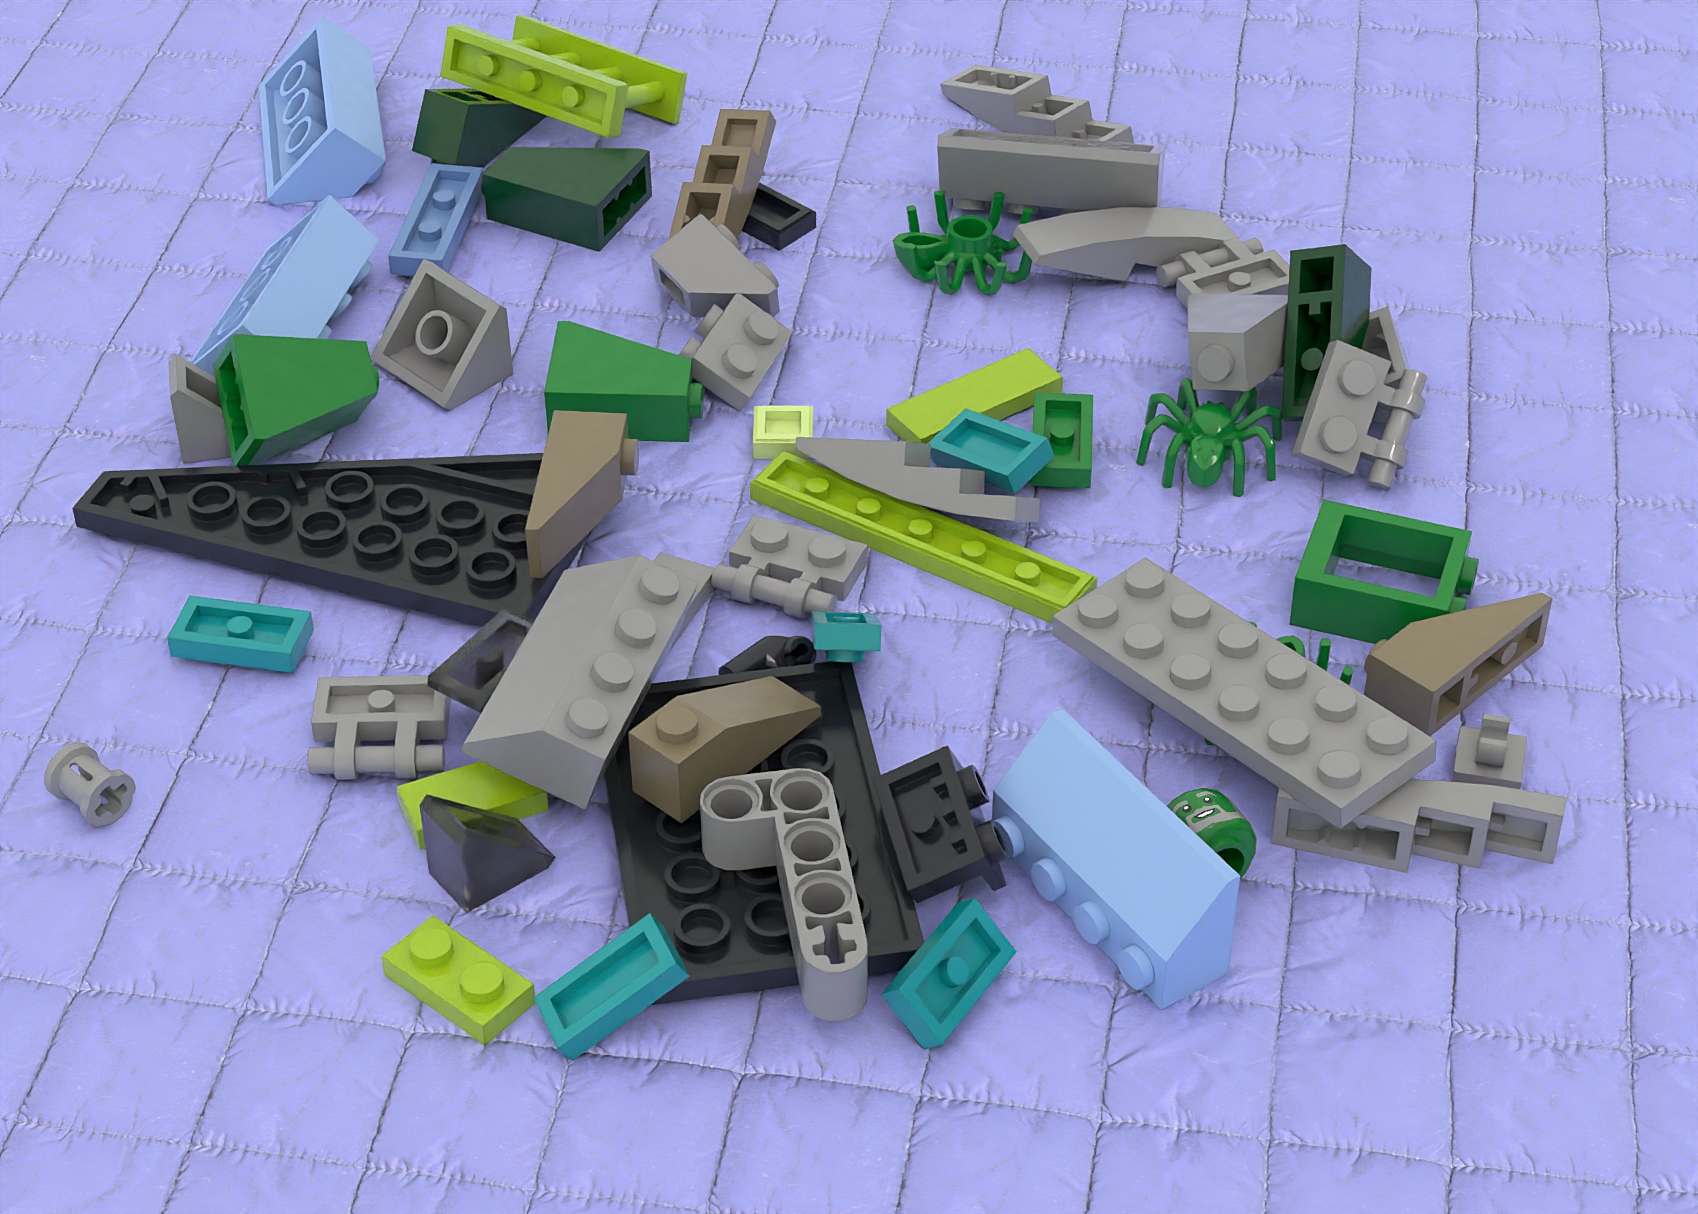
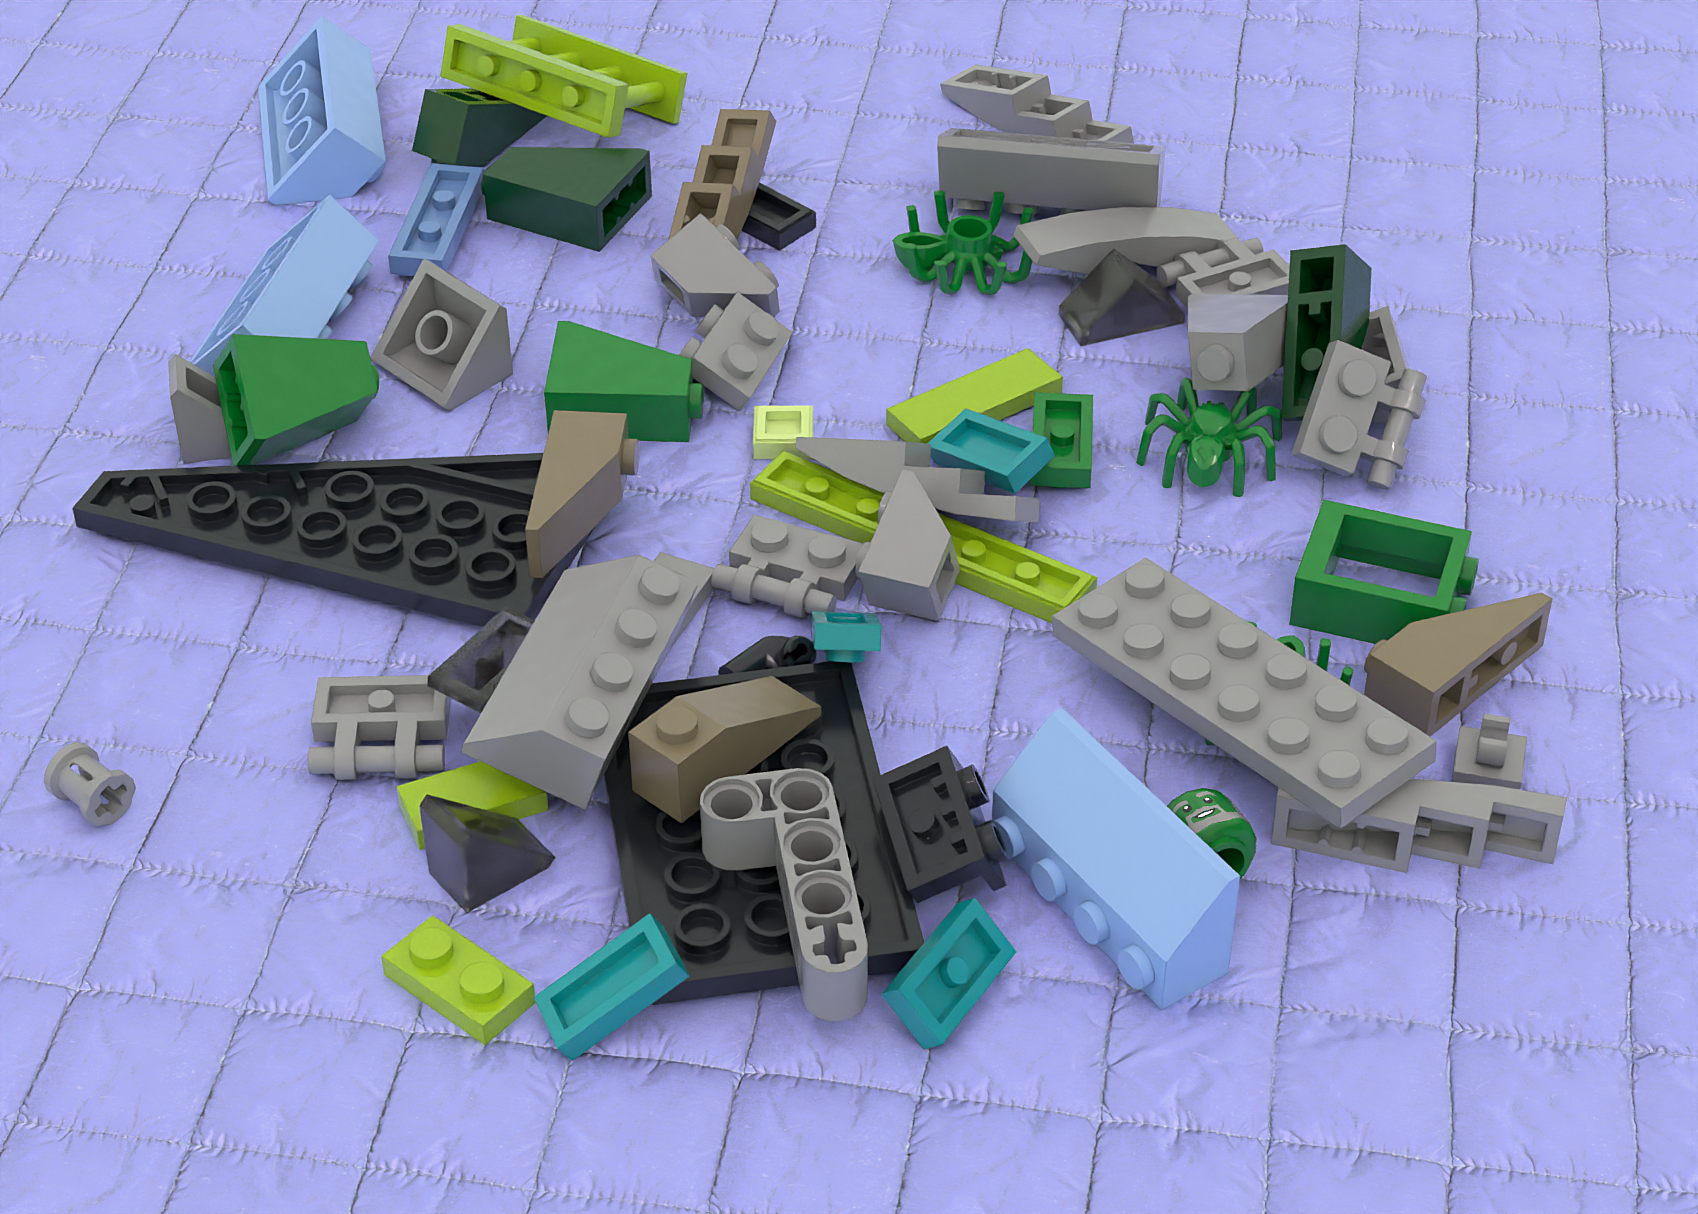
teal plate [167,595,314,673] -> none
none -> light grey slope [856,469,960,621]
none -> clear smoke slope [1058,248,1185,347]

